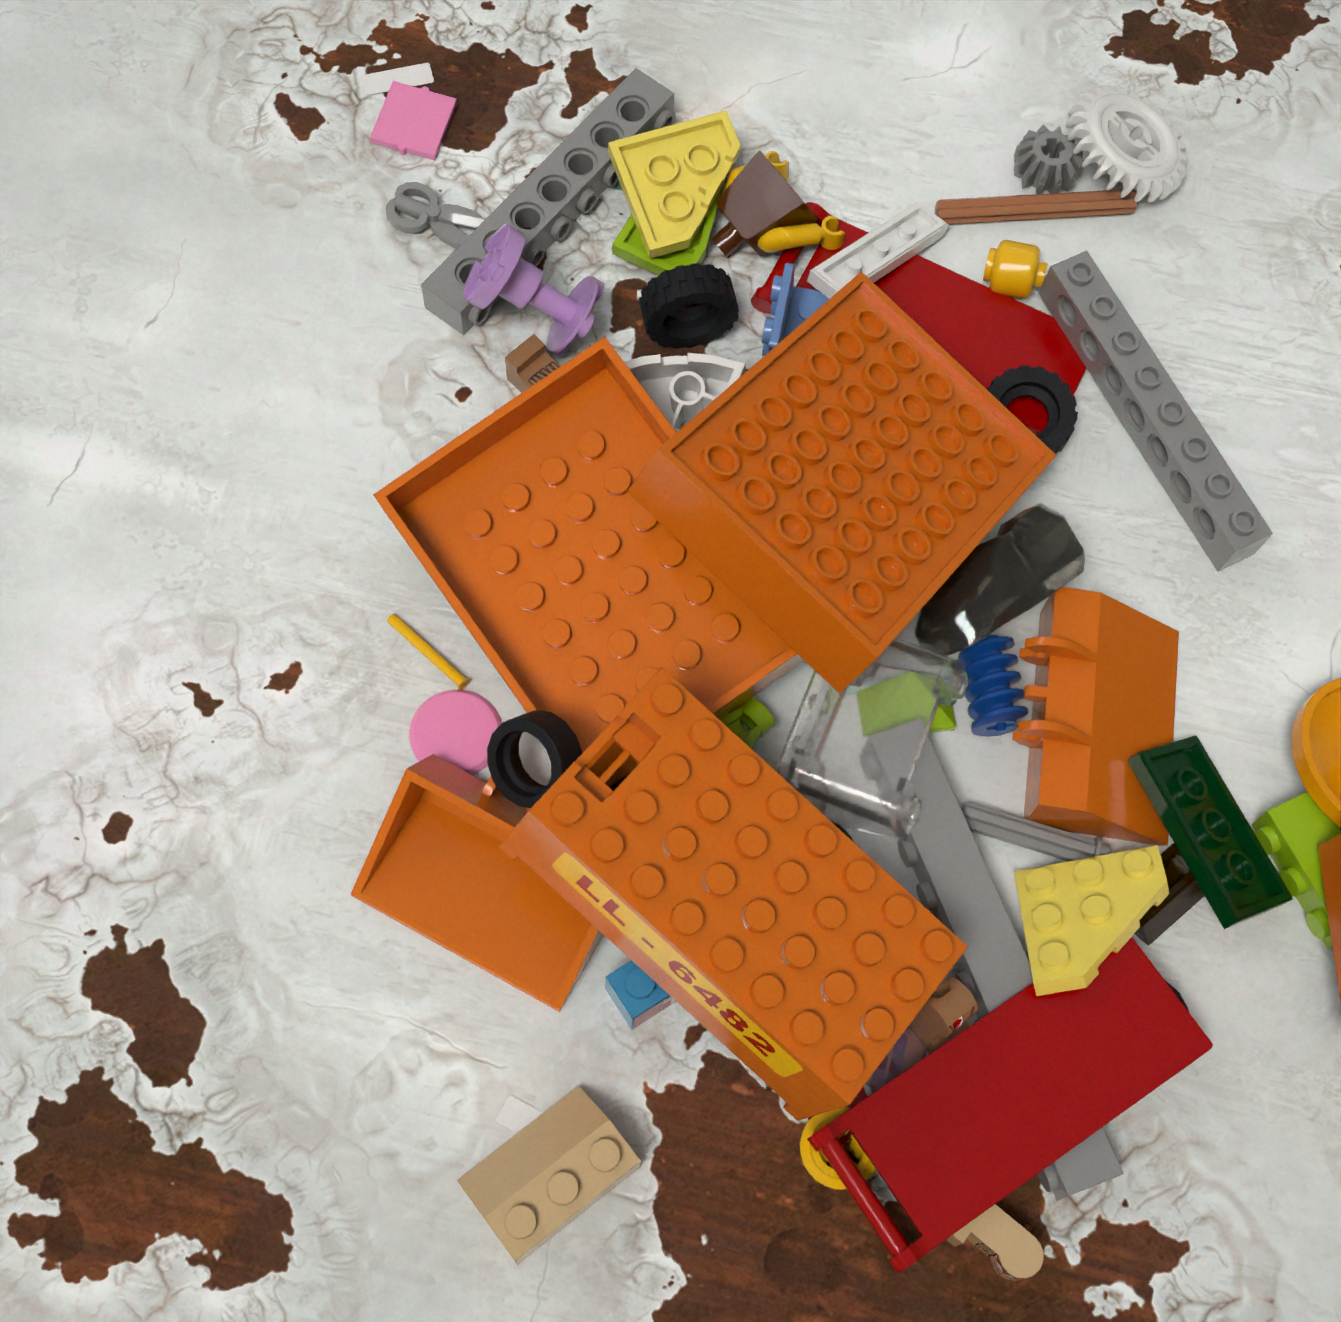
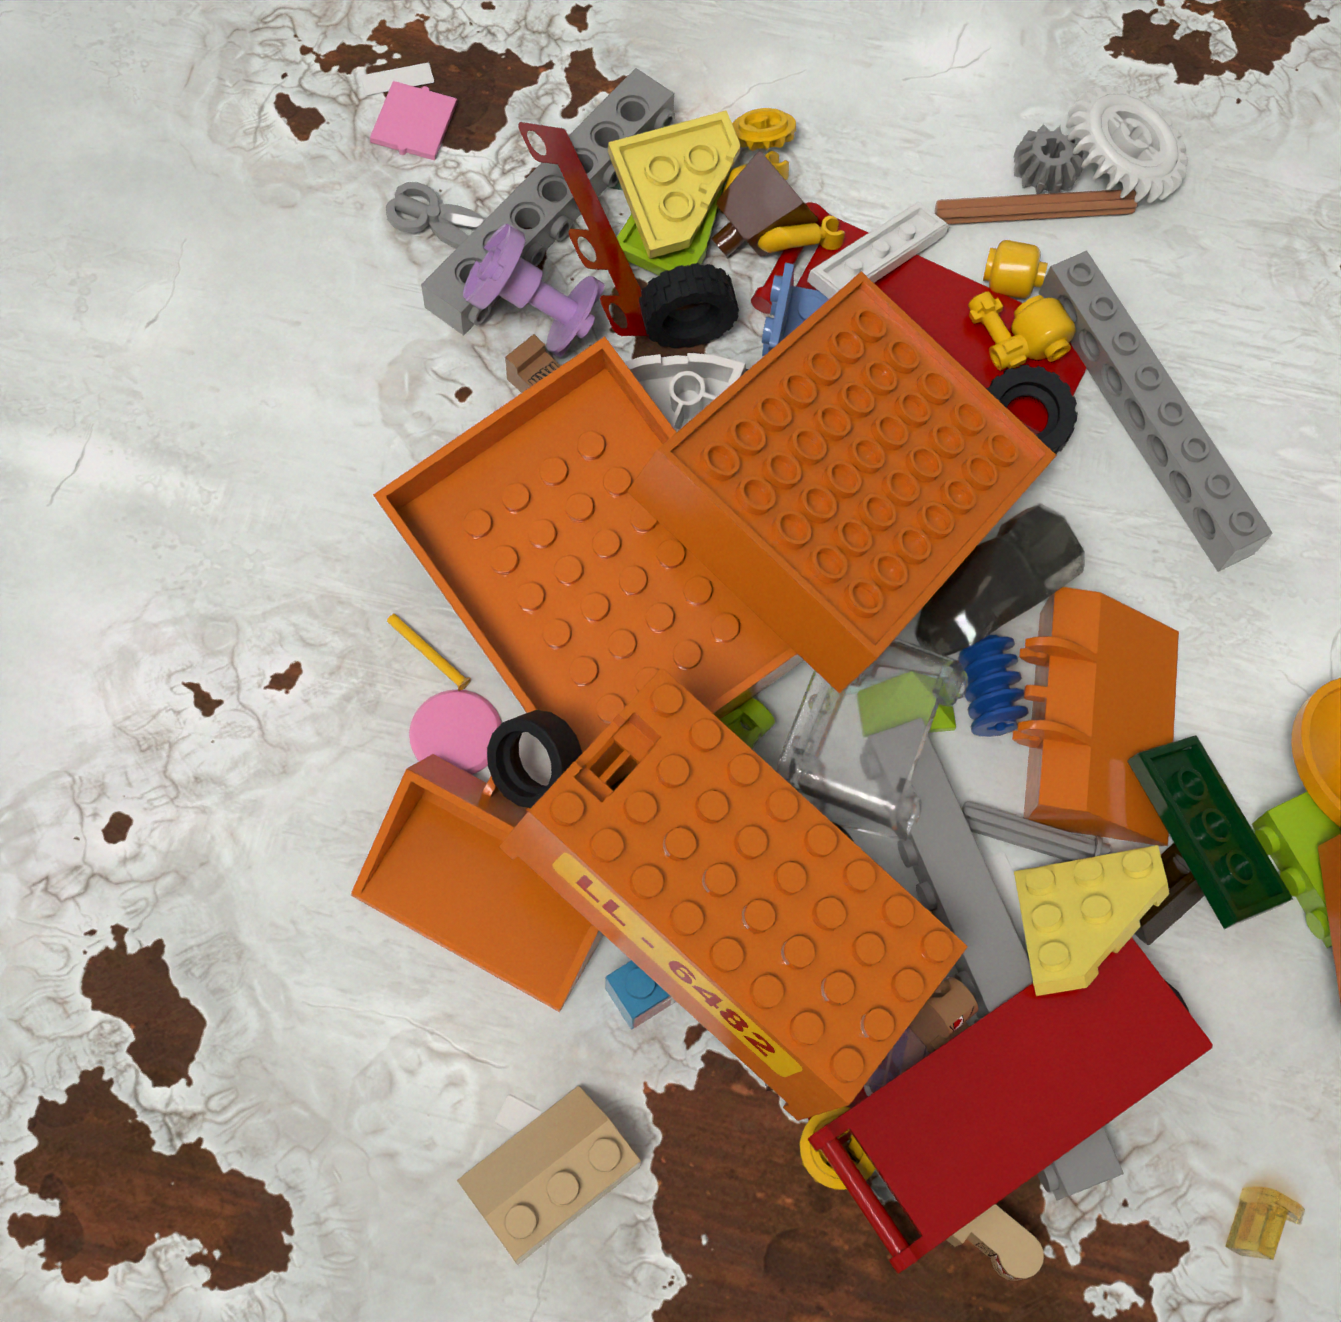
none -> red piece [518,122,649,336]
none -> yellow gear [732,108,796,151]
none -> yellow bar [968,292,1030,371]
none -> yellow head [1011,295,1076,362]
none -> clear yellow tile [1225,1186,1305,1260]

